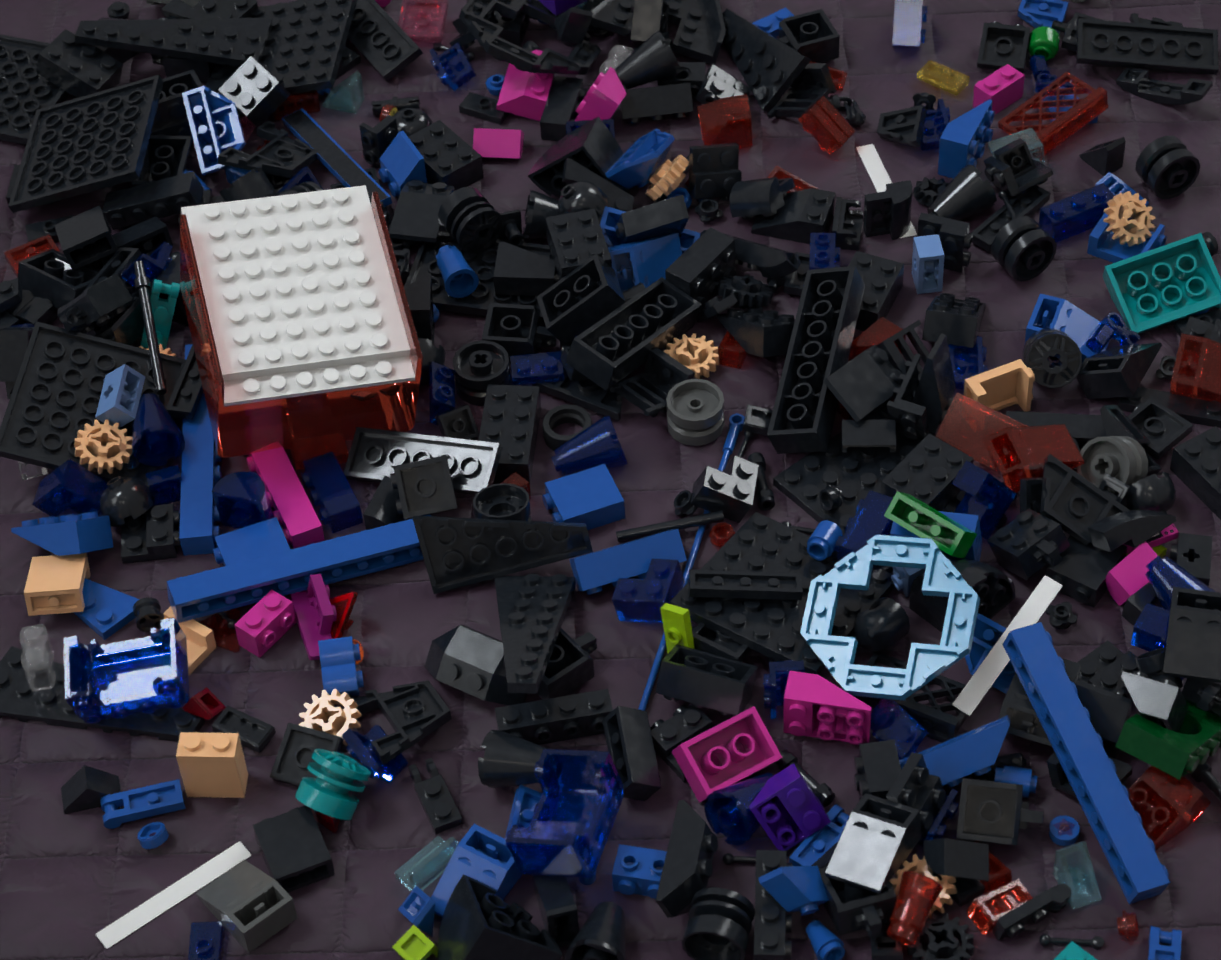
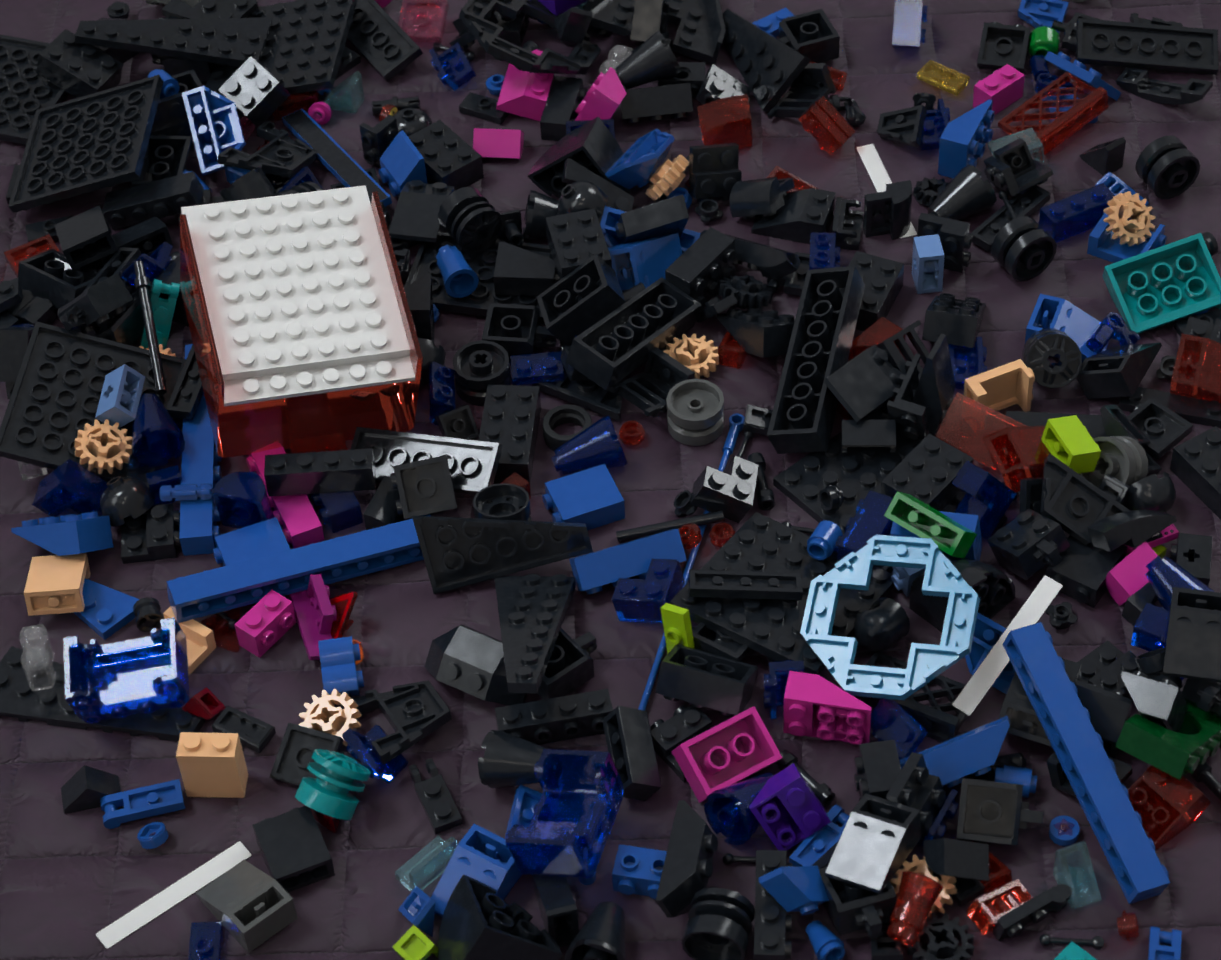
none -> blue brick [147,69,179,99]
none -> blue axle [159,483,213,502]
none -> black brick [264,448,376,497]
none -> dark pink plate [308,101,332,125]
none -> clear red plate [619,421,645,445]
none -> clear red plate [679,524,702,549]
none -> lime brick [1041,415,1101,474]
none -> blue wing [1044,51,1121,101]

